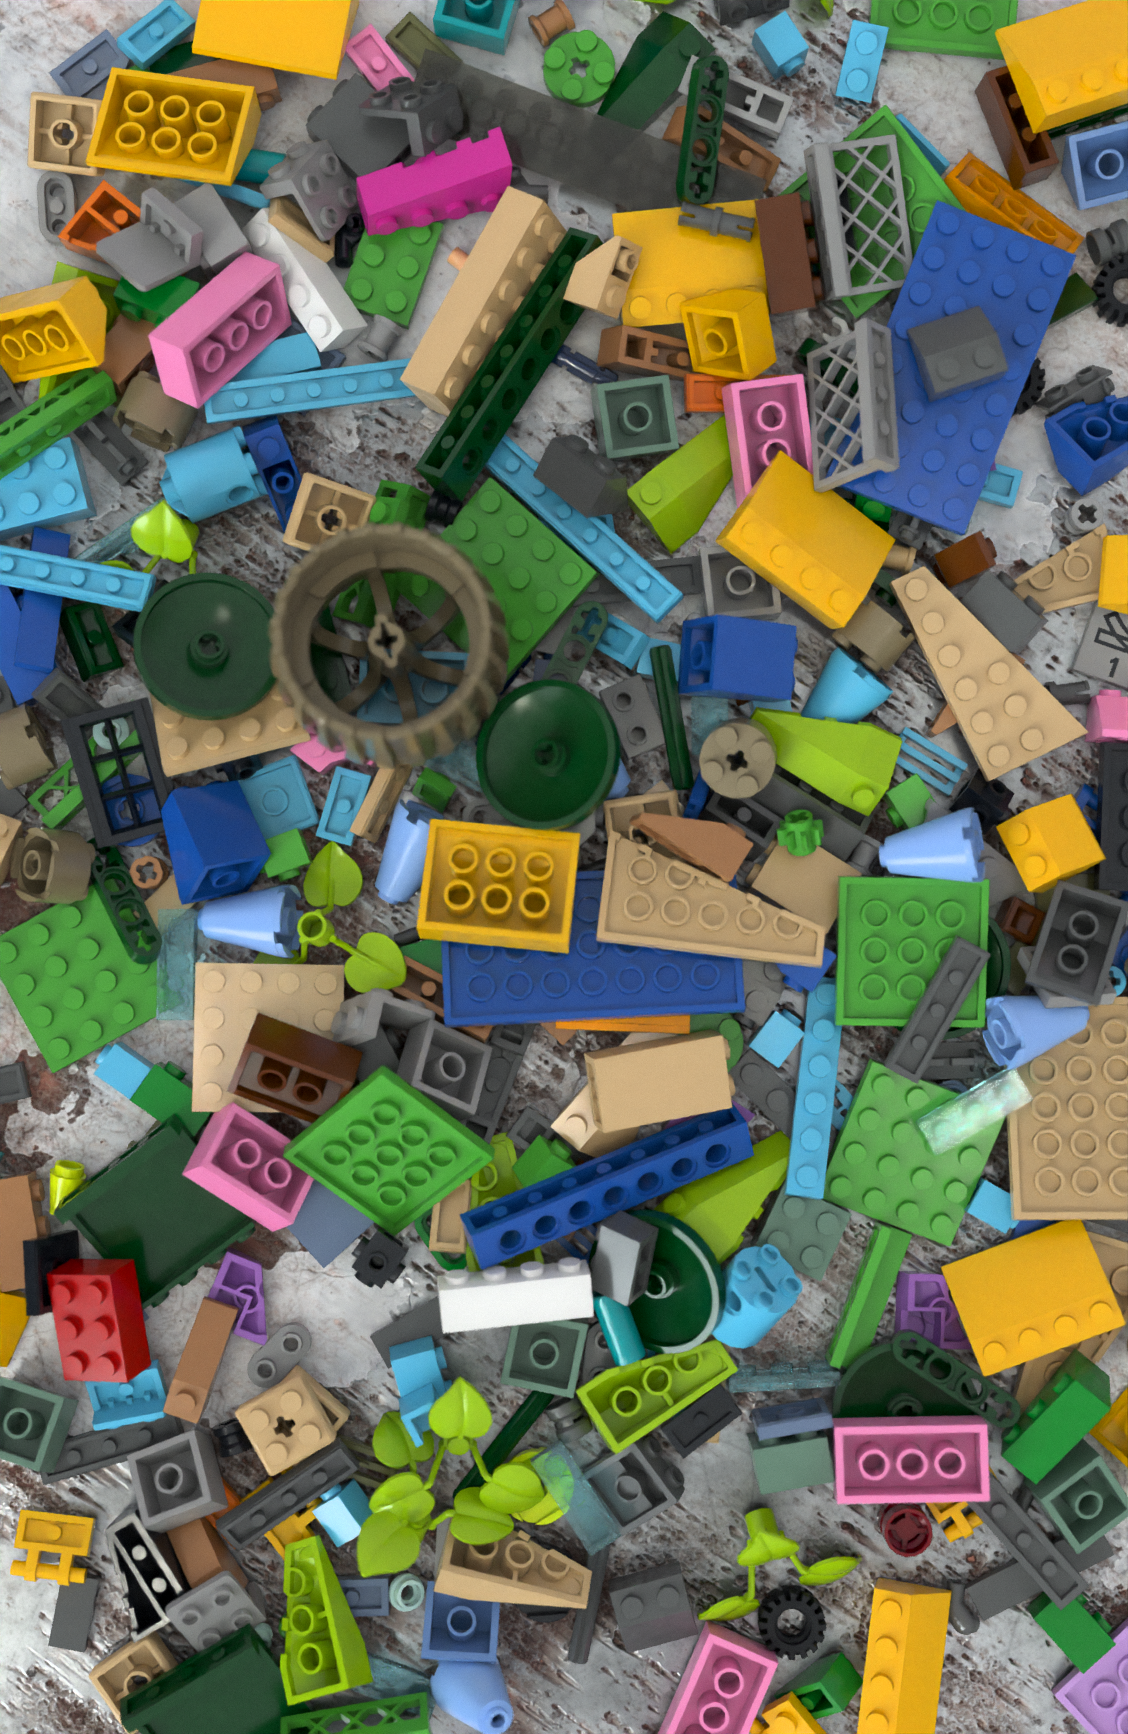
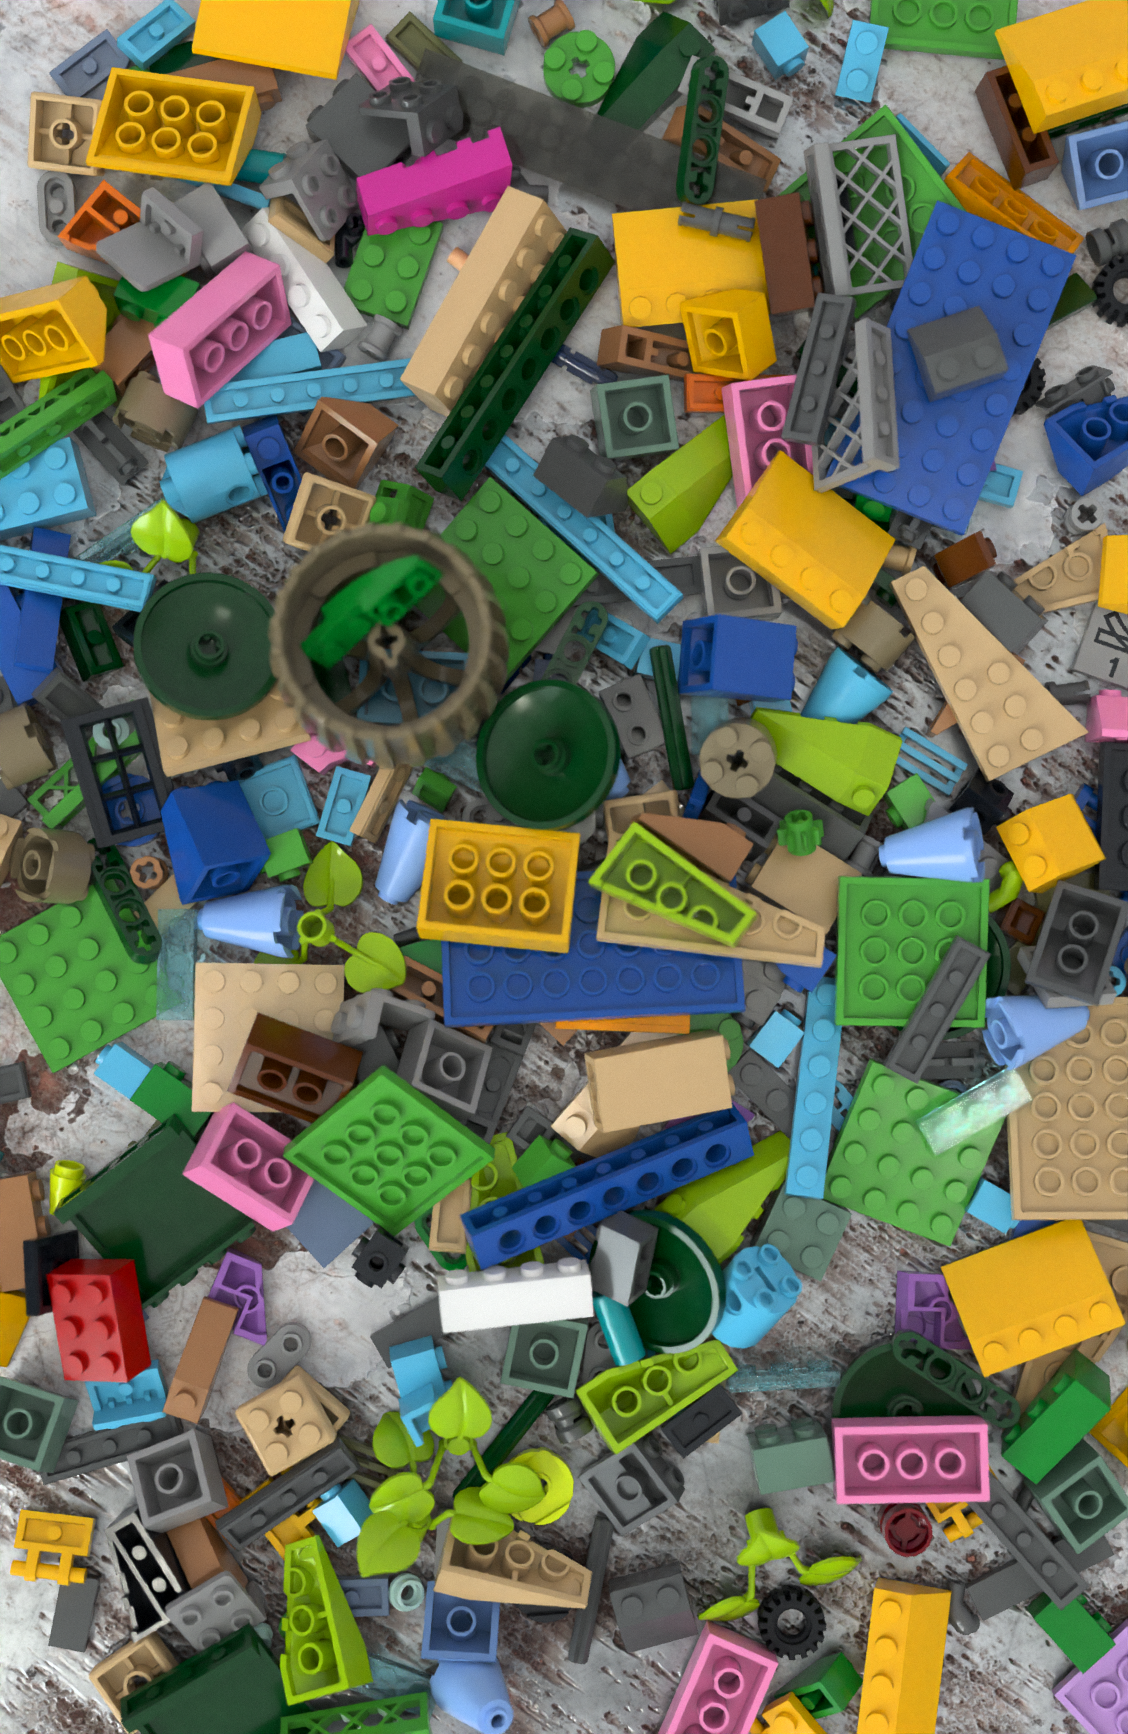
black wheel [212,1417,253,1458] -> none
black wheel [424,490,464,528] -> none
clear light blue plate [530,1439,622,1556] -> none
tan slope [563,235,643,319] -> none
sand blue tile [751,1397,834,1440] -> none
bright green fence [825,1220,912,1369] -> none
none -> medium nougat slope [293,396,399,489]
none -> green slope [299,555,444,669]
none -> lime wedge [588,822,757,948]
none -> dark grey plate [781,293,857,447]
none -> lime arm [989,861,1023,914]

